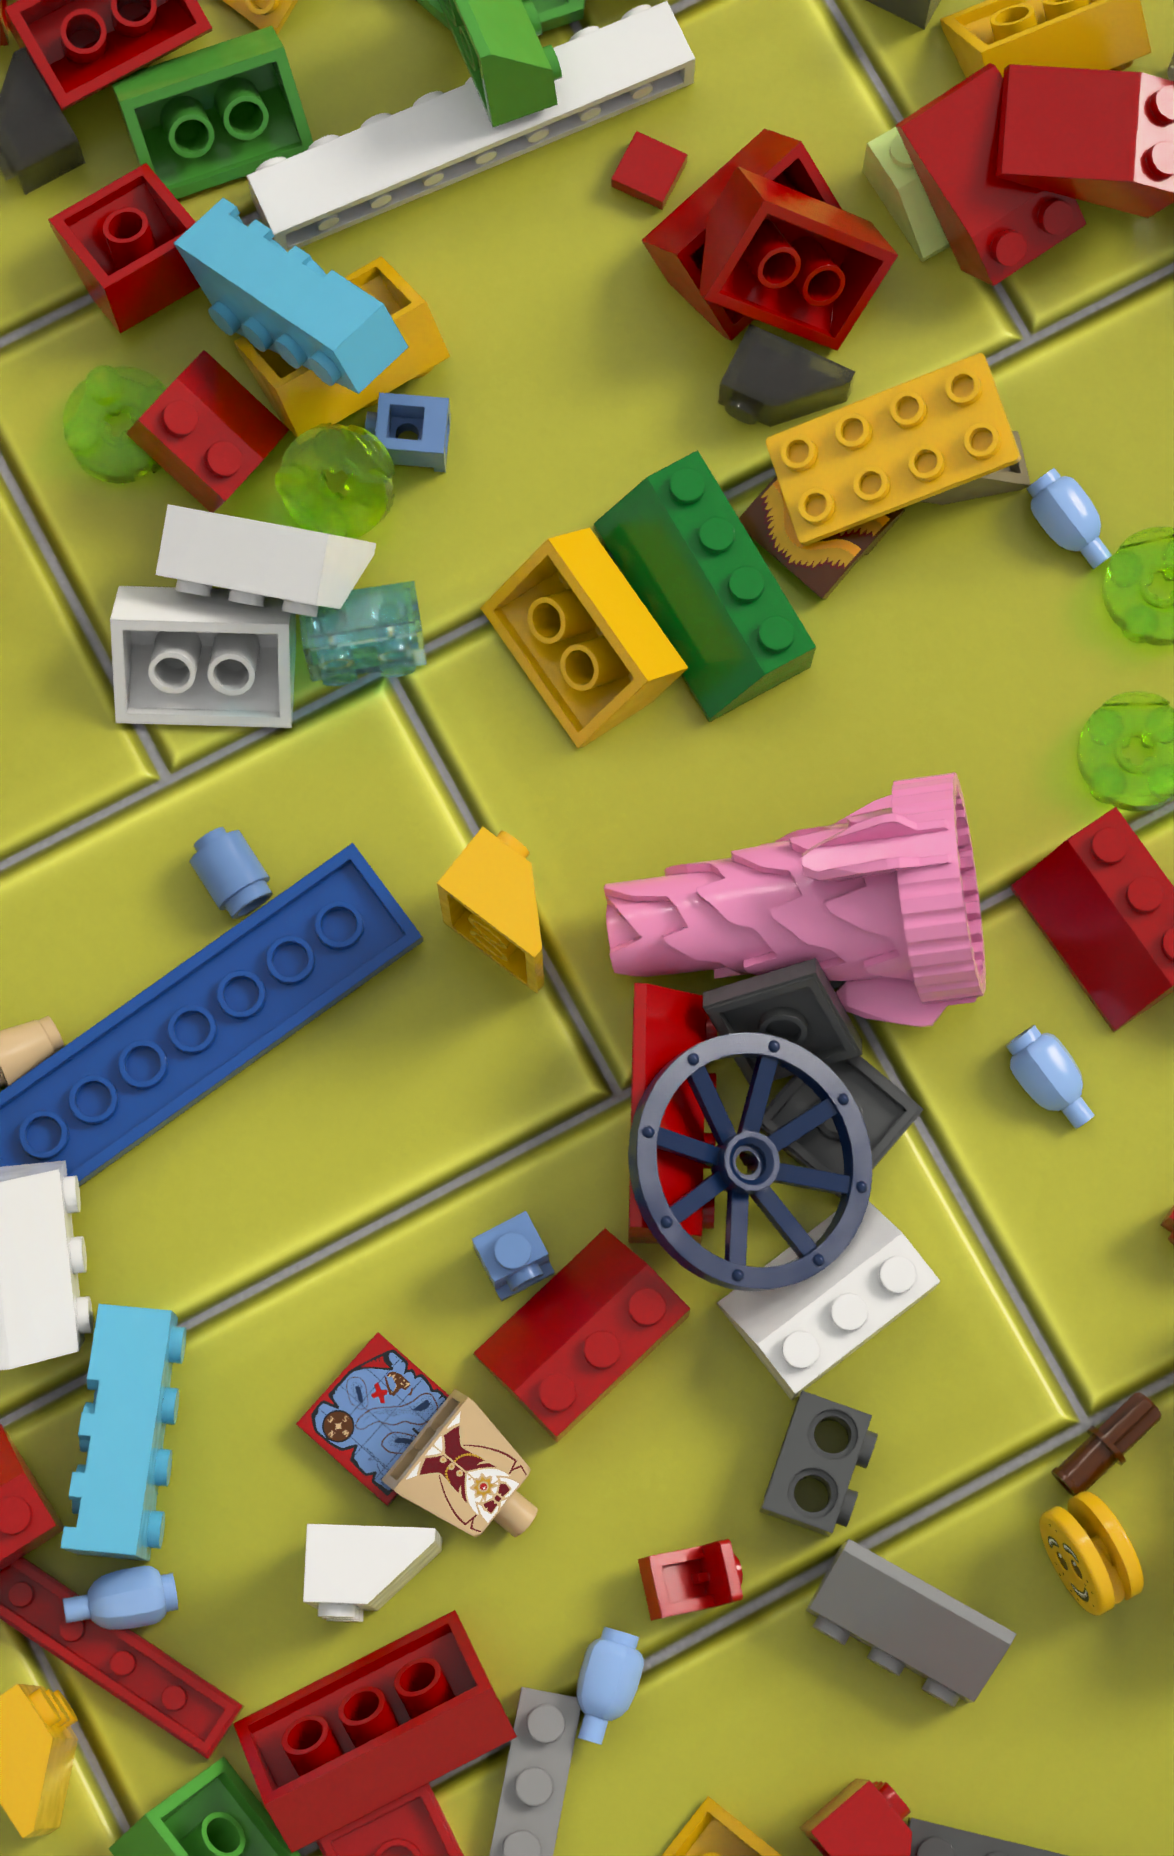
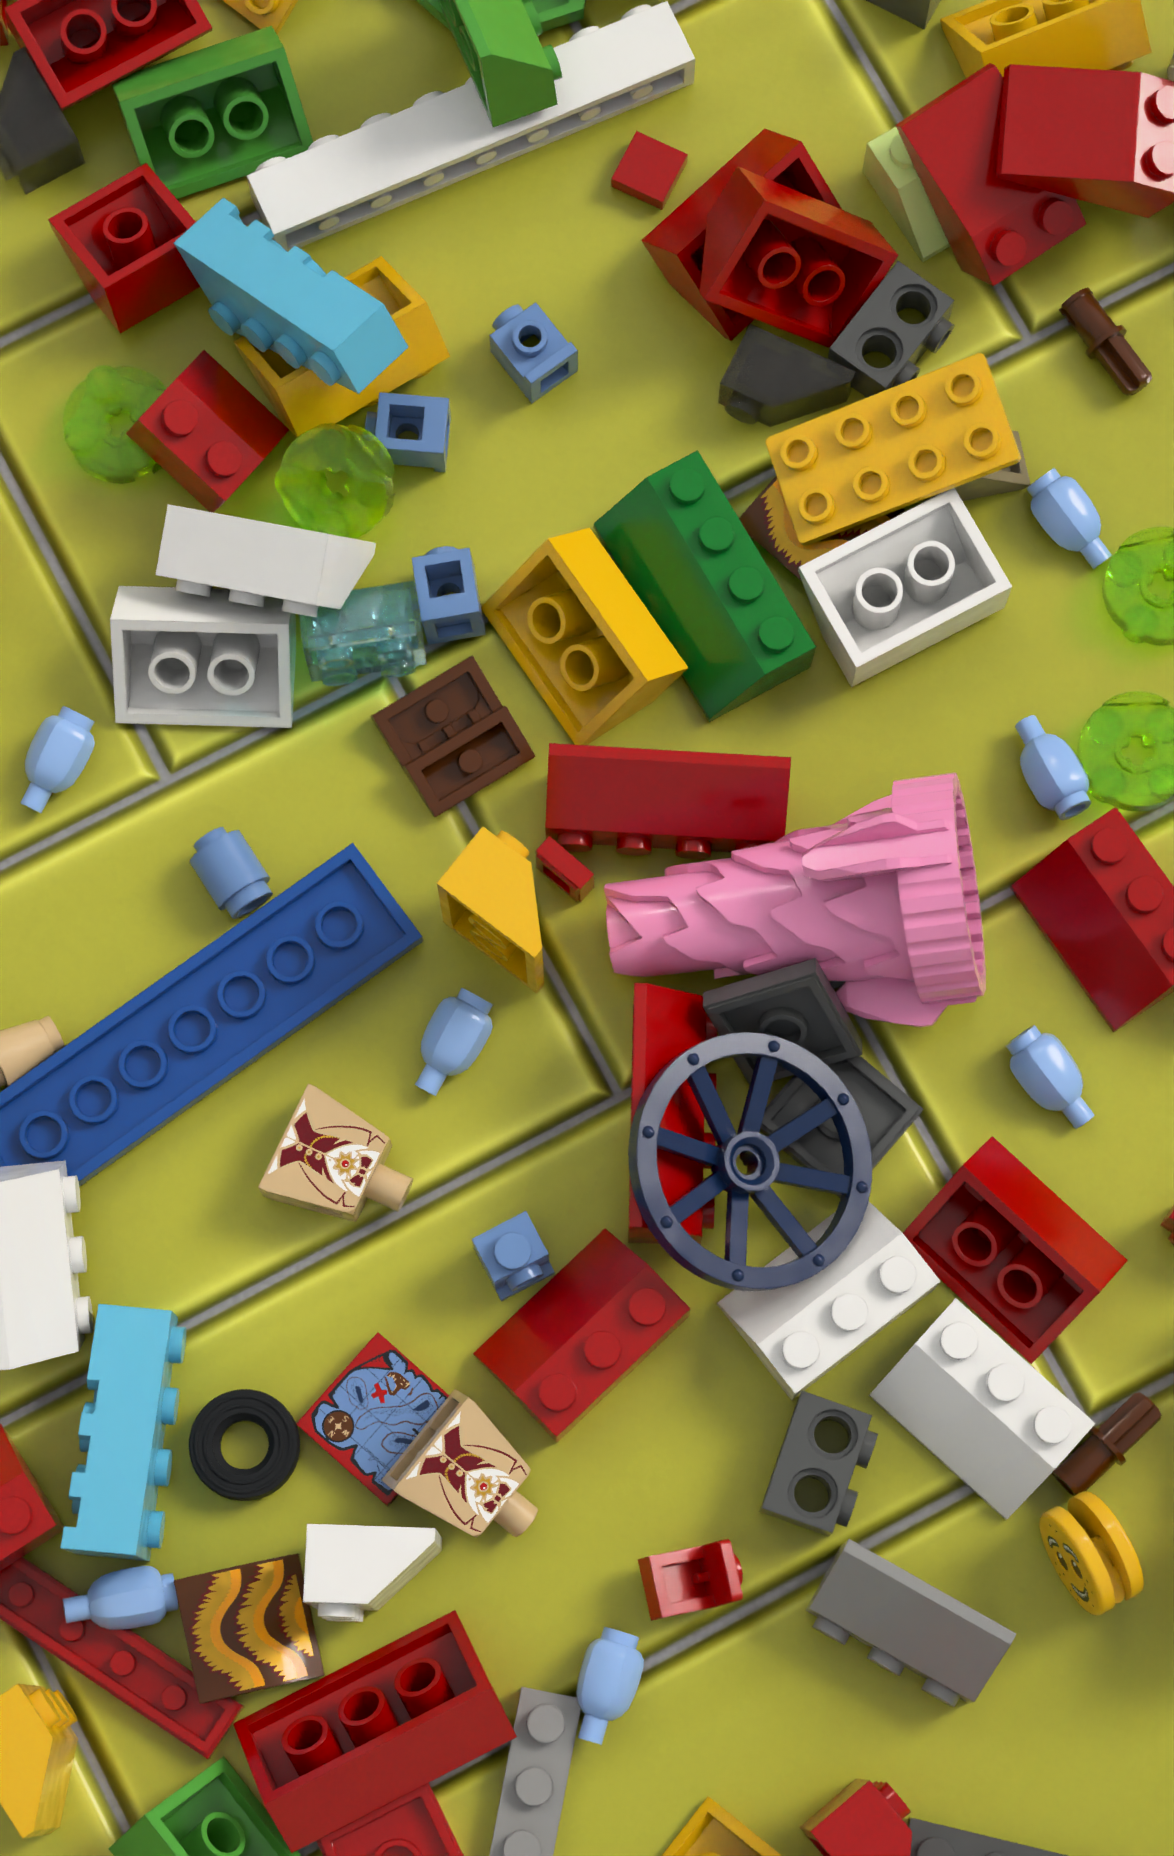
none -> light blue plant [20,706,95,813]
none -> slope [174,1553,325,1704]
none -> black tyre [189,1389,300,1501]
none -> tan torso [258,1084,413,1222]
none -> reddish brown slope [370,655,536,817]
none -> medium blue brick [412,546,486,645]
none -> light blue plant [415,988,493,1096]
none -> medium blue brick [489,302,578,403]
none -> red tile [535,836,594,902]
none -> red slope [545,743,791,859]
none -> white slope [798,488,1012,687]
none -> dark grey brick [826,261,954,398]
none -> white slope [869,1298,1096,1520]
none -> red slope [903,1136,1128,1364]
none -> light blue plant [1015,715,1091,820]
none -> reddish brown axle [1059,287,1152,395]

